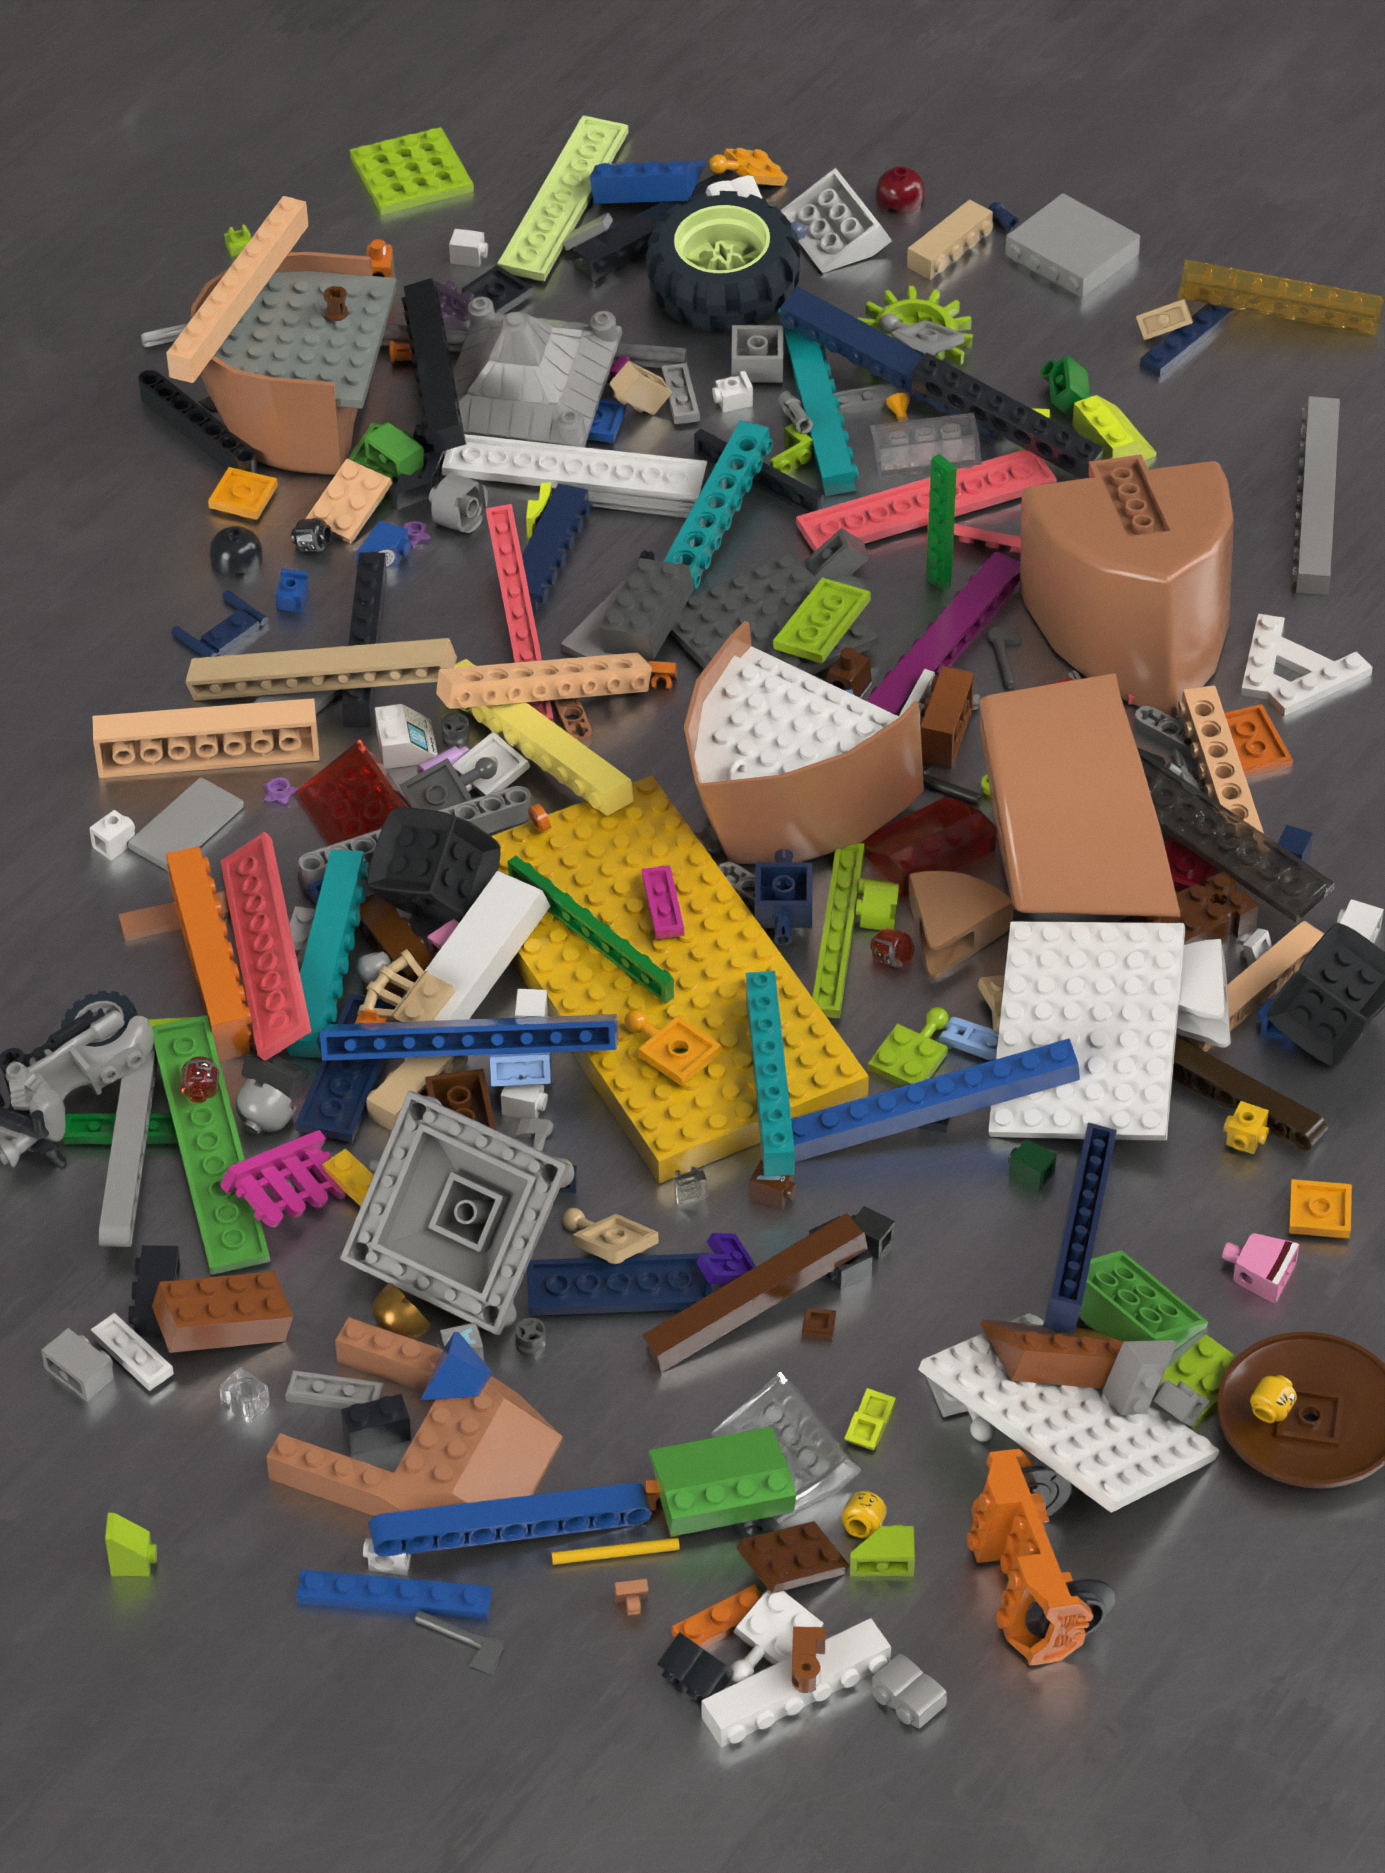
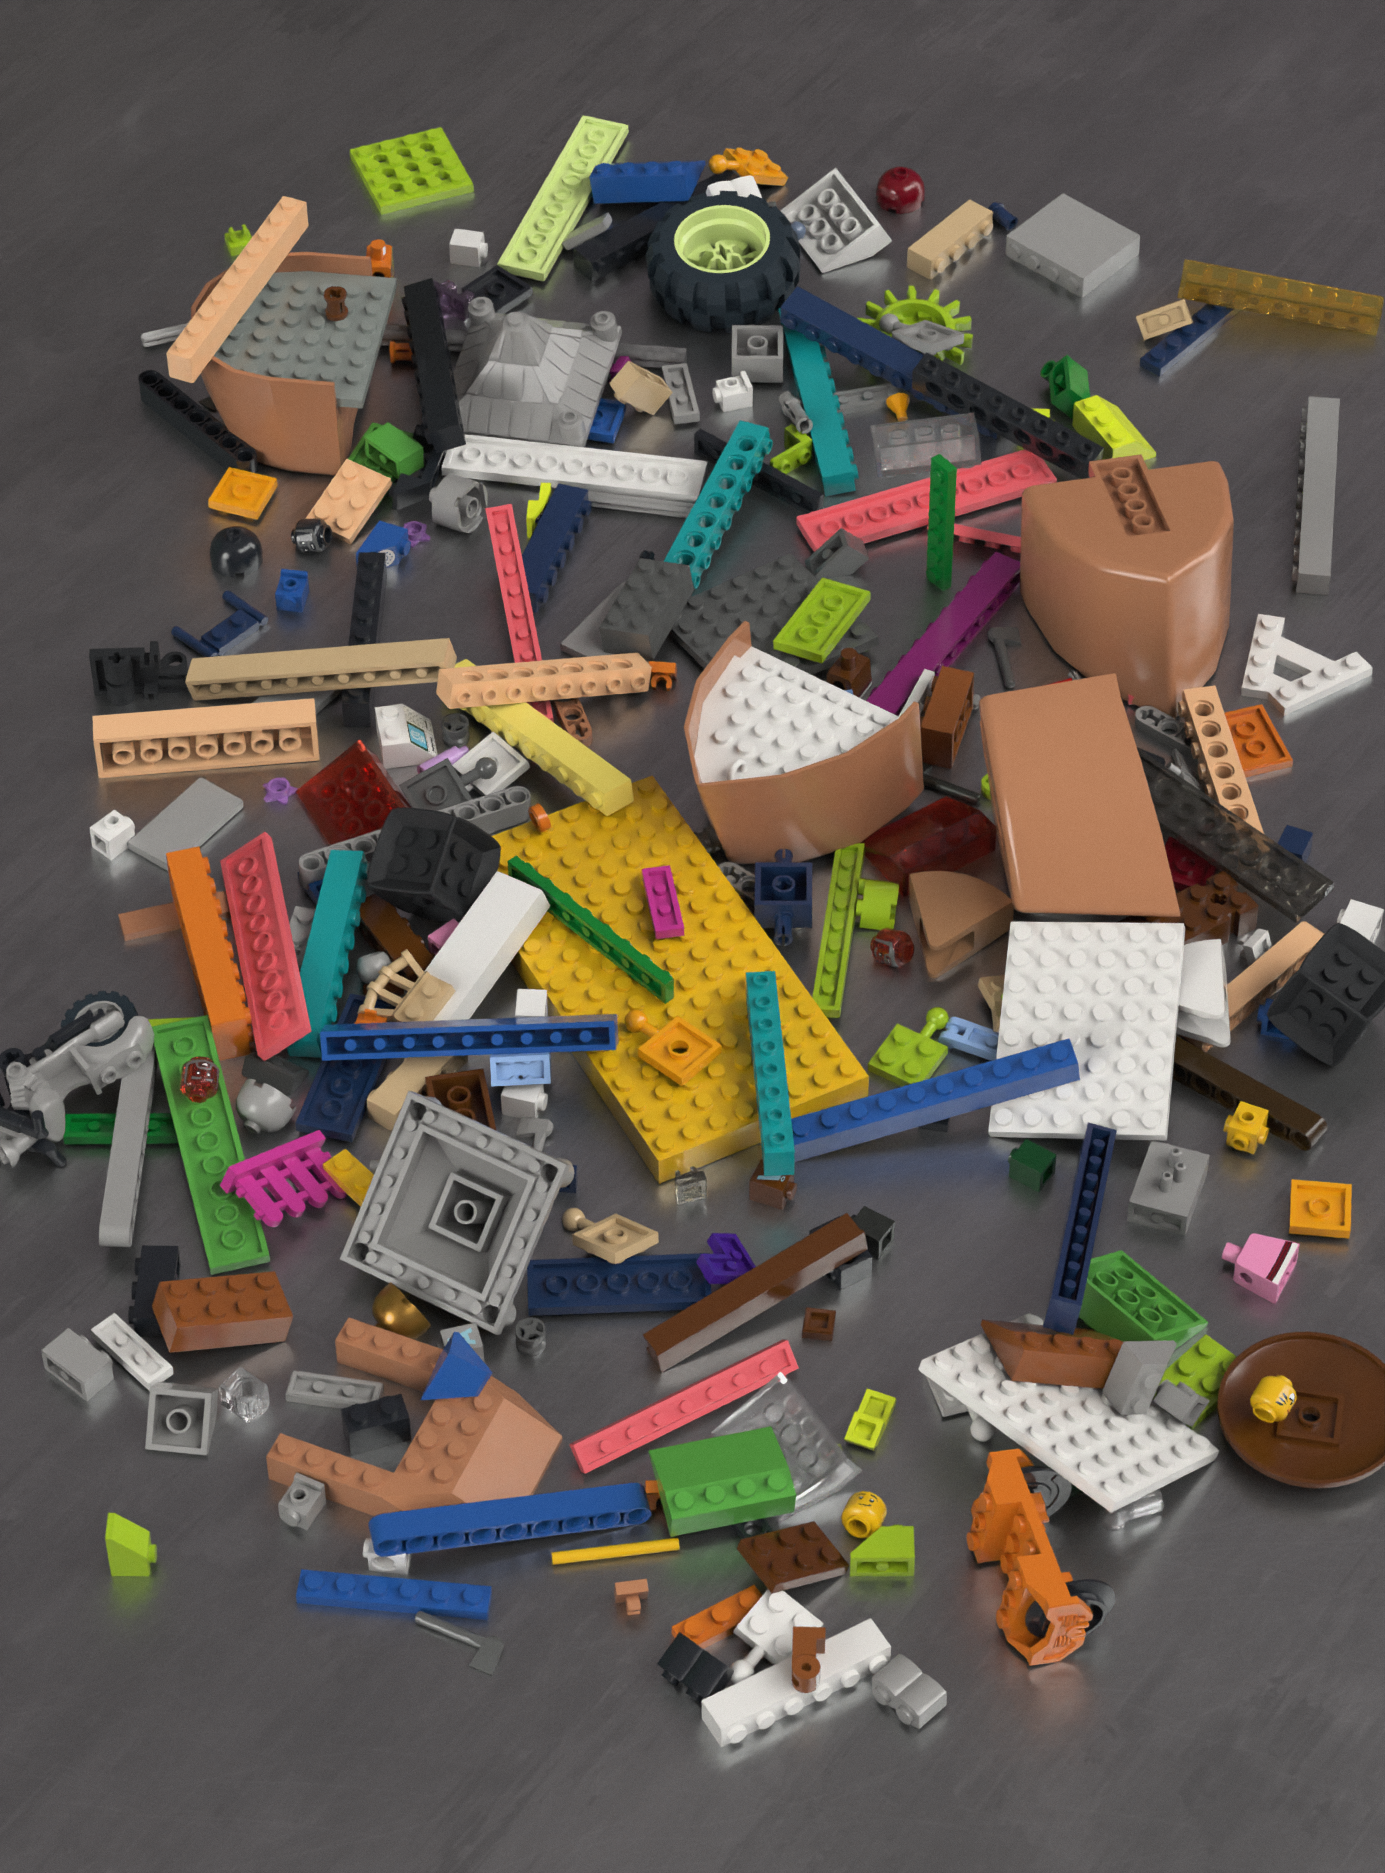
none -> black plate [89,641,190,706]
none -> light grey slope [145,1382,219,1455]
none -> light grey brick [278,1473,326,1530]
none -> coral plate [569,1339,799,1474]
none -> clear piece [1099,1489,1164,1531]
none -> light grey piece [1127,1140,1209,1236]

